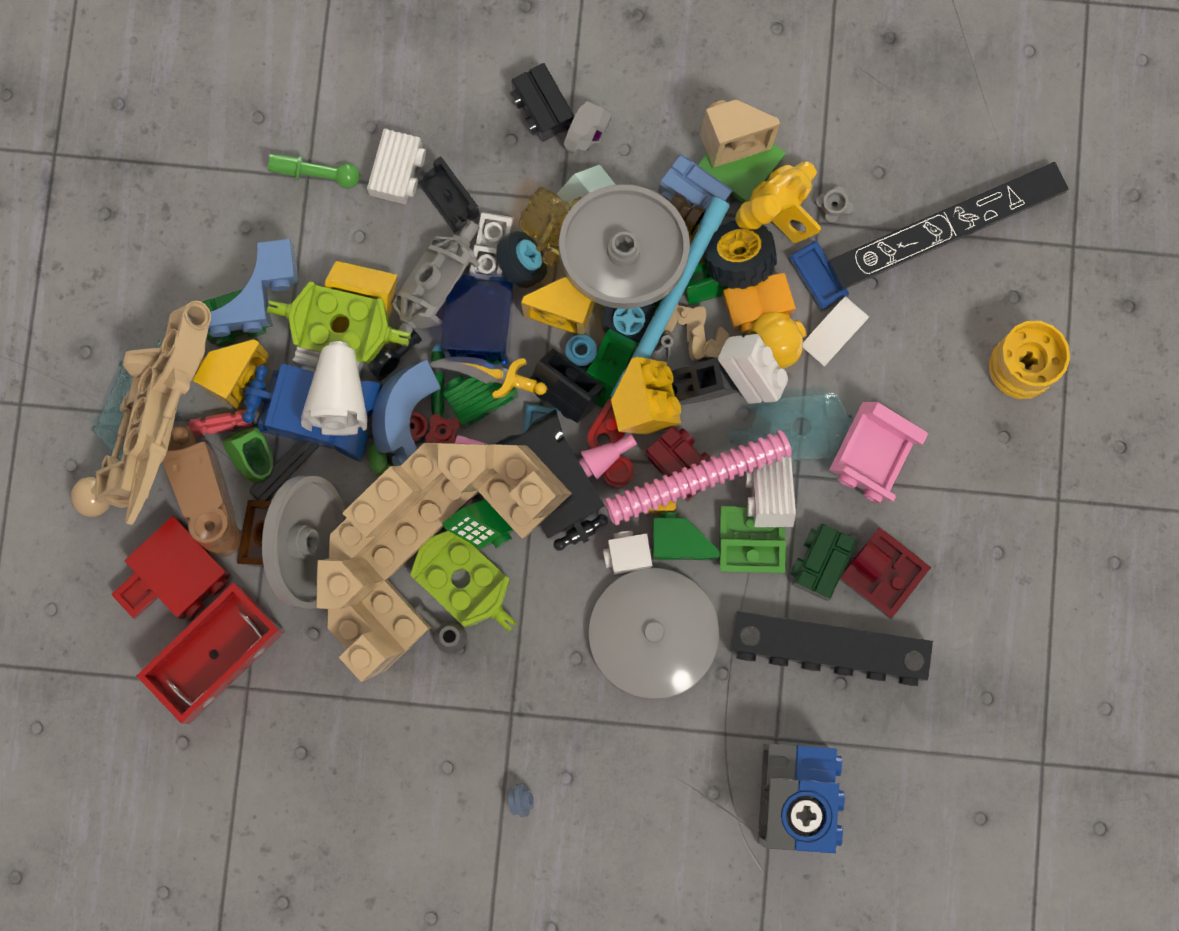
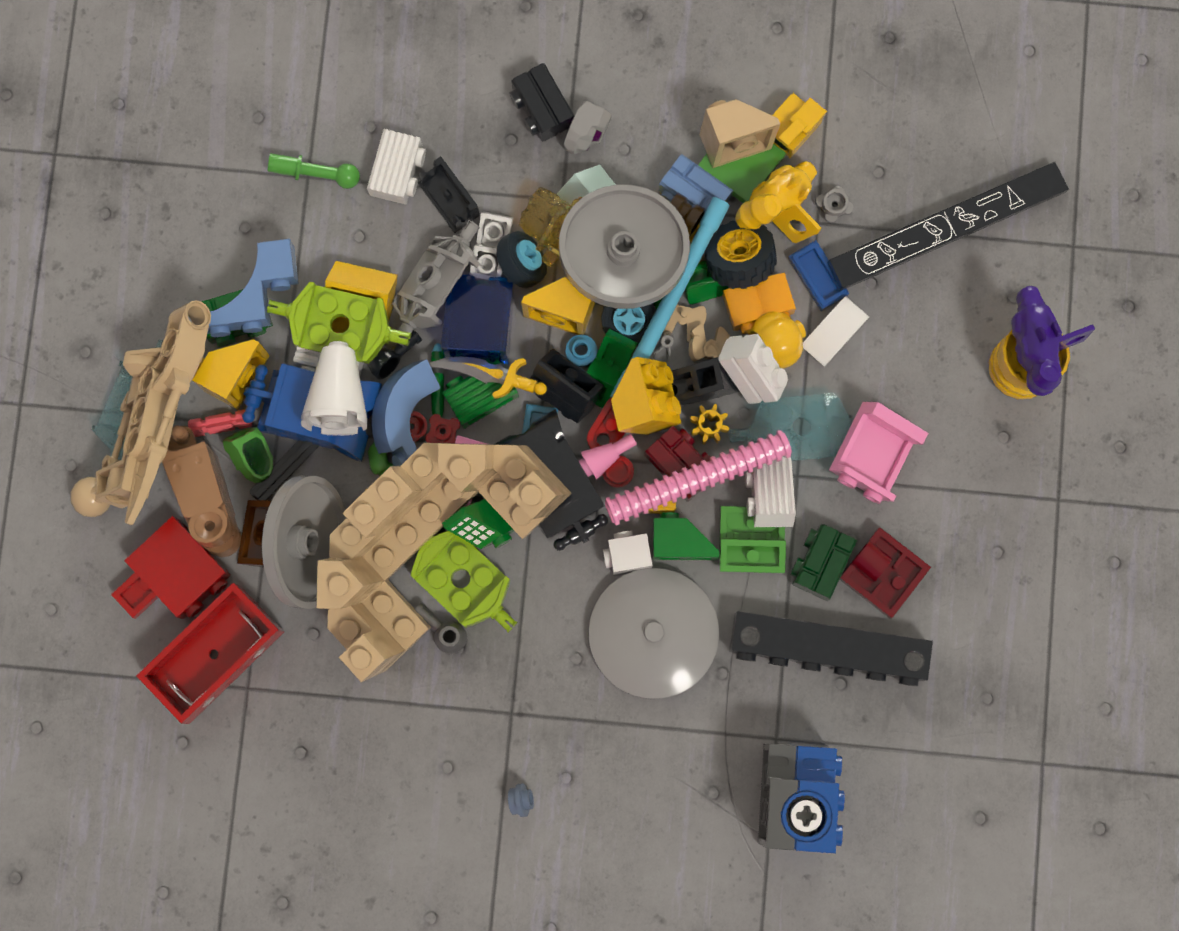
none -> yellow gear [690,404,729,445]
none -> yellow piece [772,93,827,158]
none -> dark purple piece [1011,286,1095,396]

